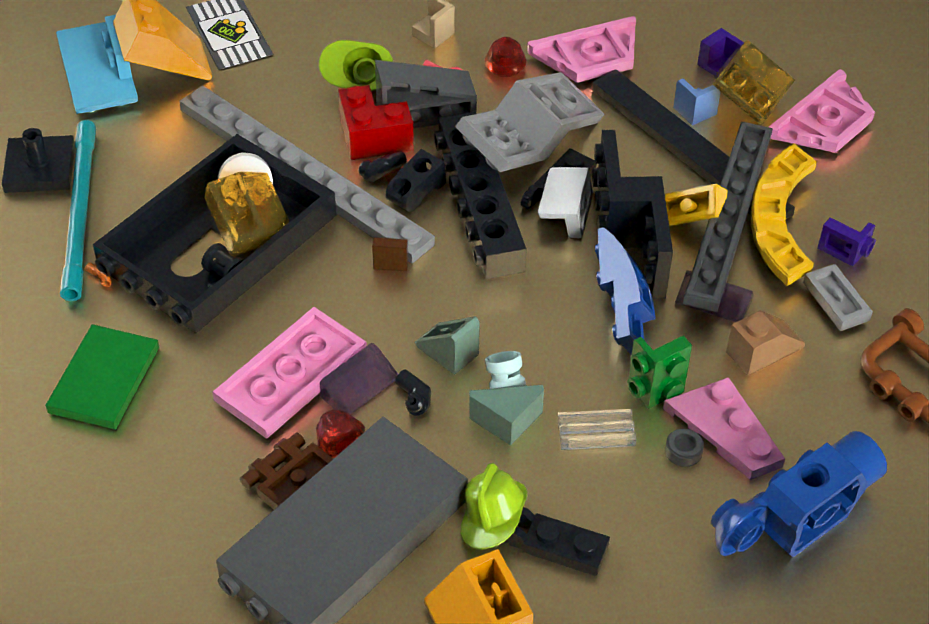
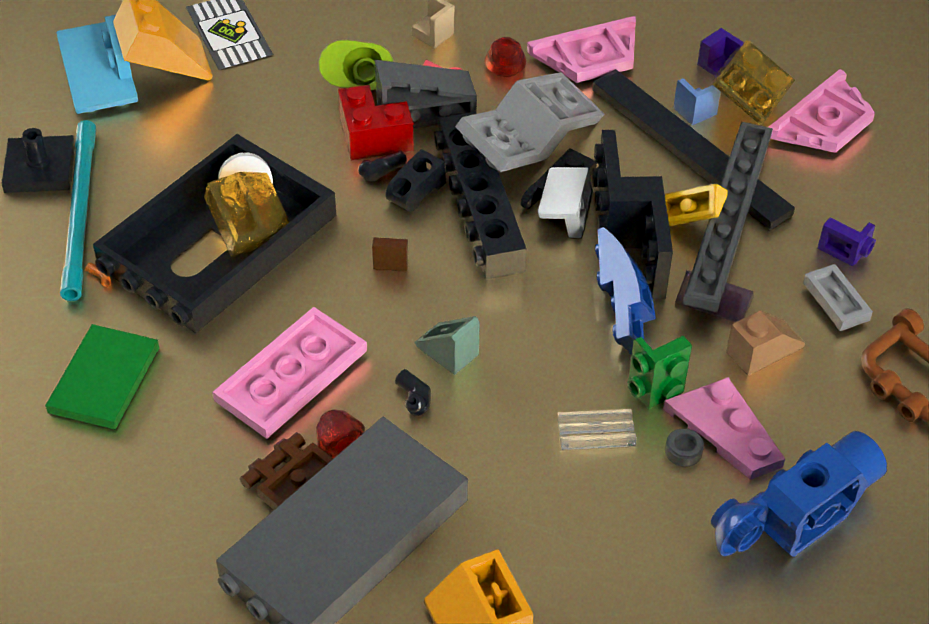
light grey plate [179,85,435,264] -> none
black bush [201,243,244,278] -> none
clear purple slope [320,343,398,418] -> none
lime piece [460,463,528,550] -> none
sand green slope [469,385,544,445] -> none
light aqua wheel [485,351,526,389] -> none
black hinge [503,507,610,576] -> none
yellow tile [750,143,817,286] -> none

